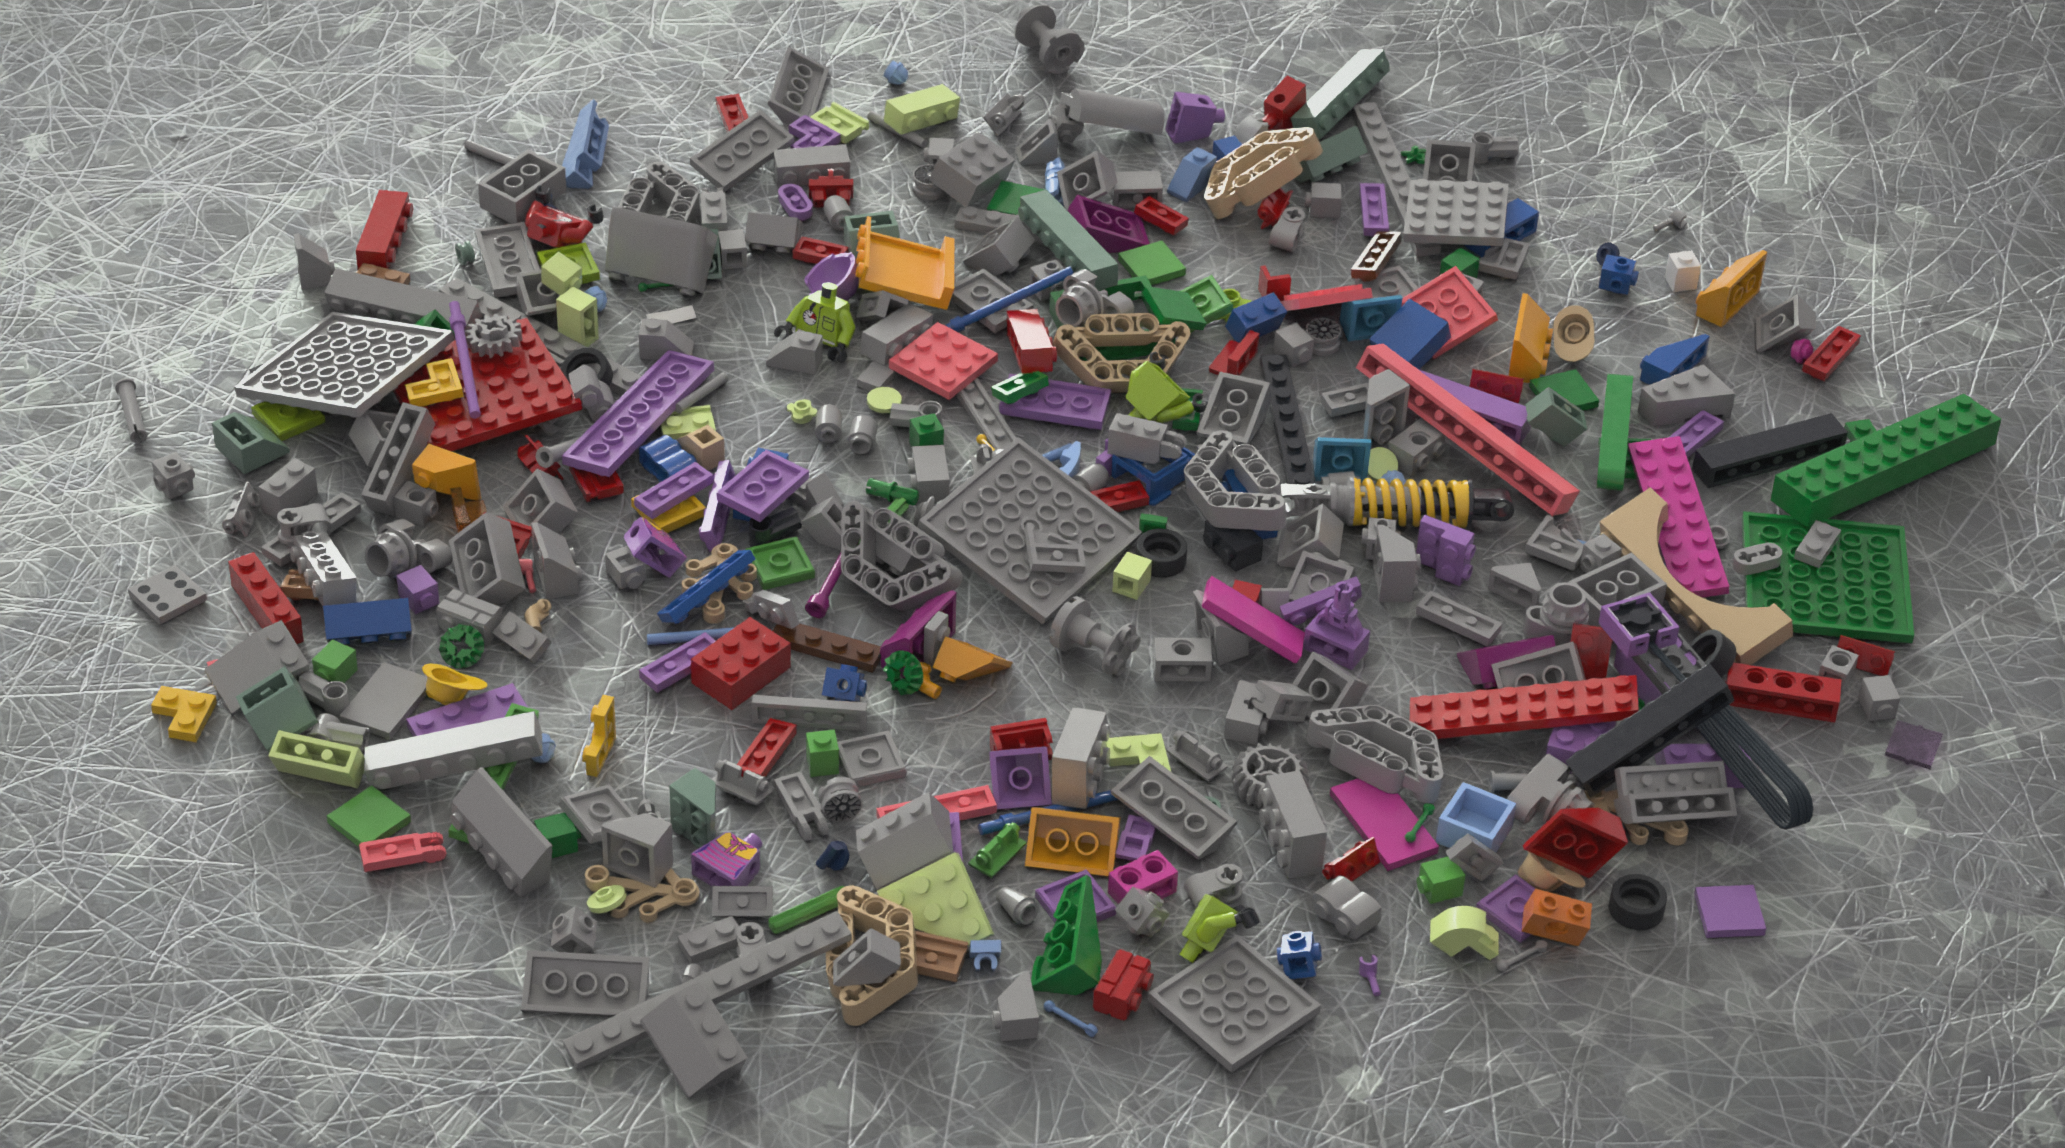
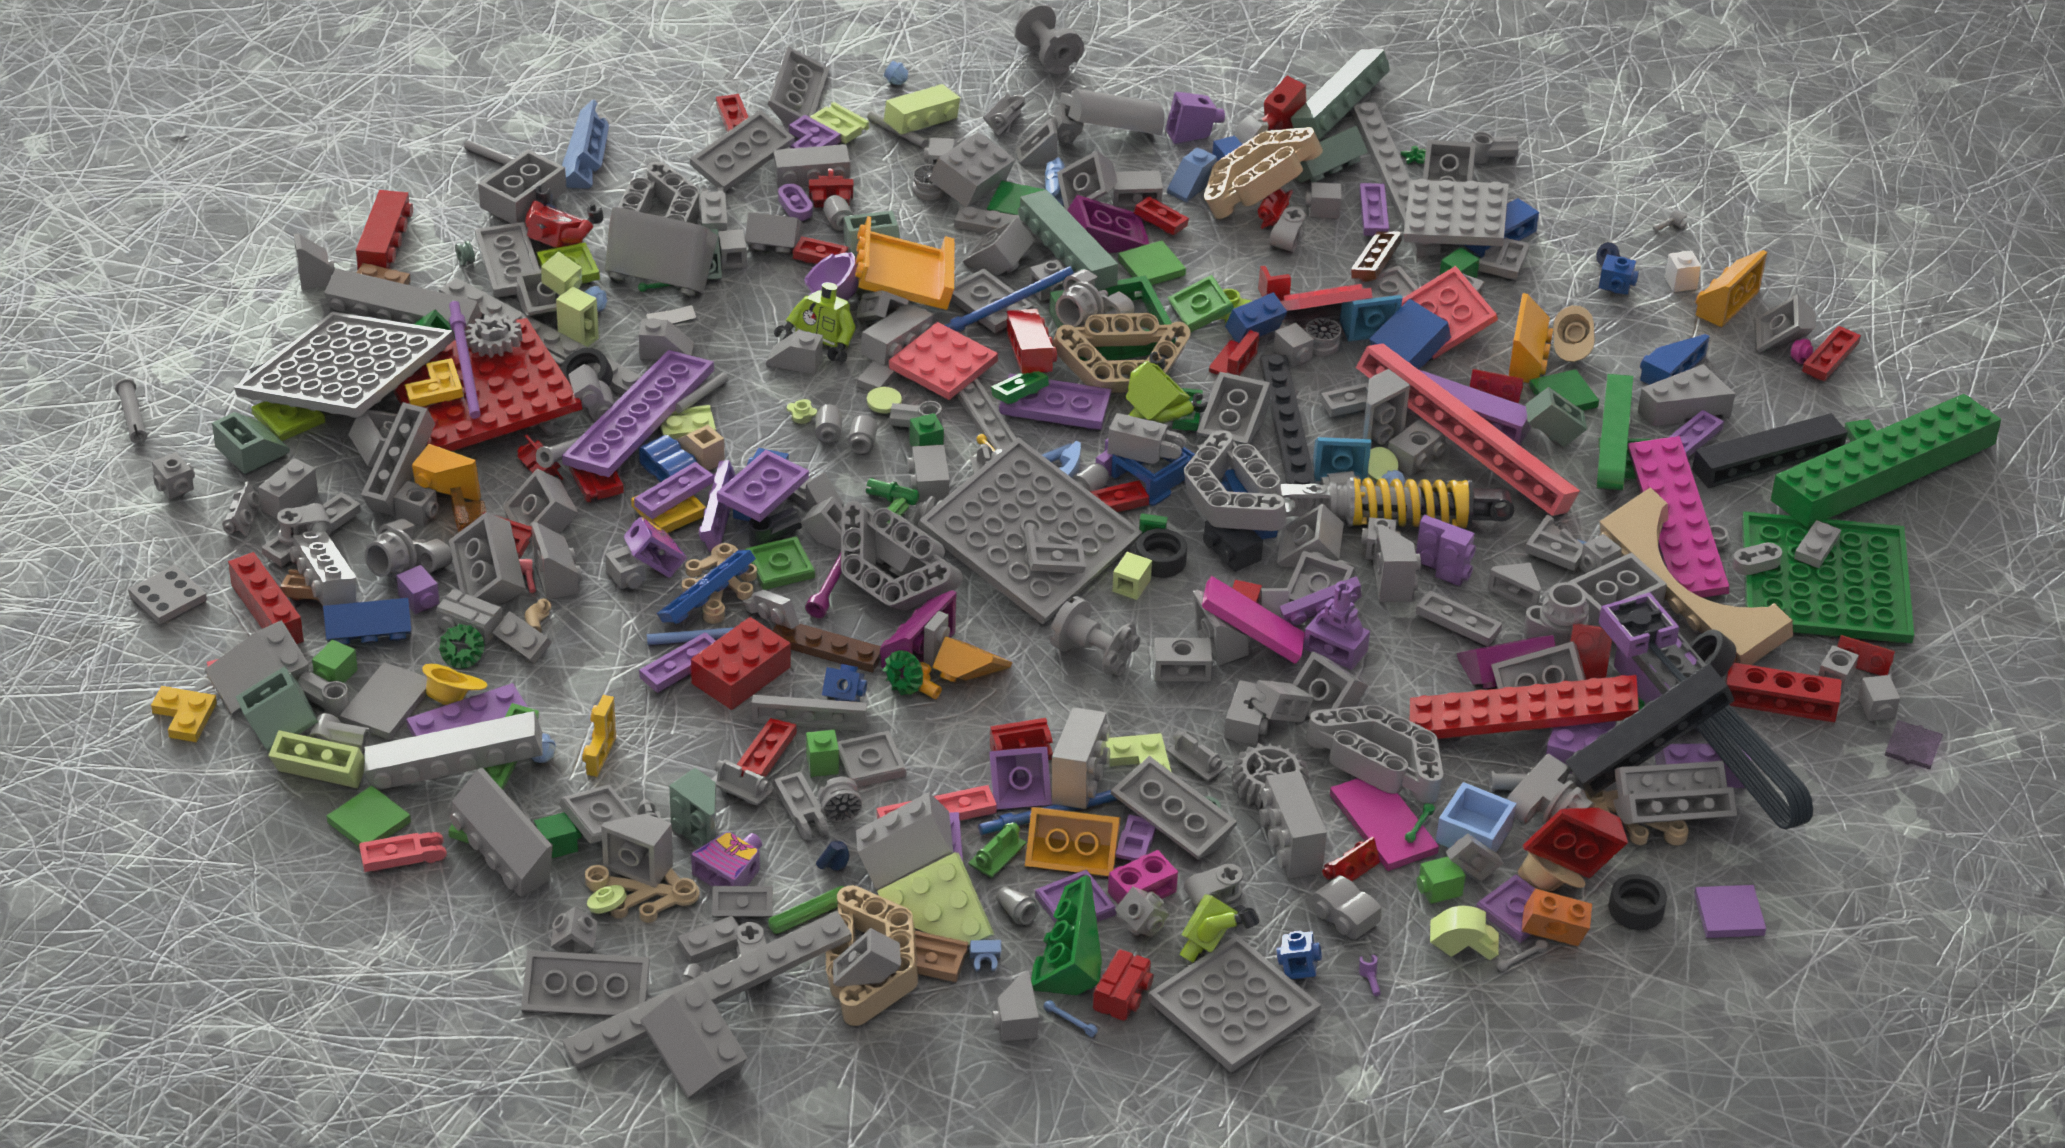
green tile [1142,286,1207,330] -> none

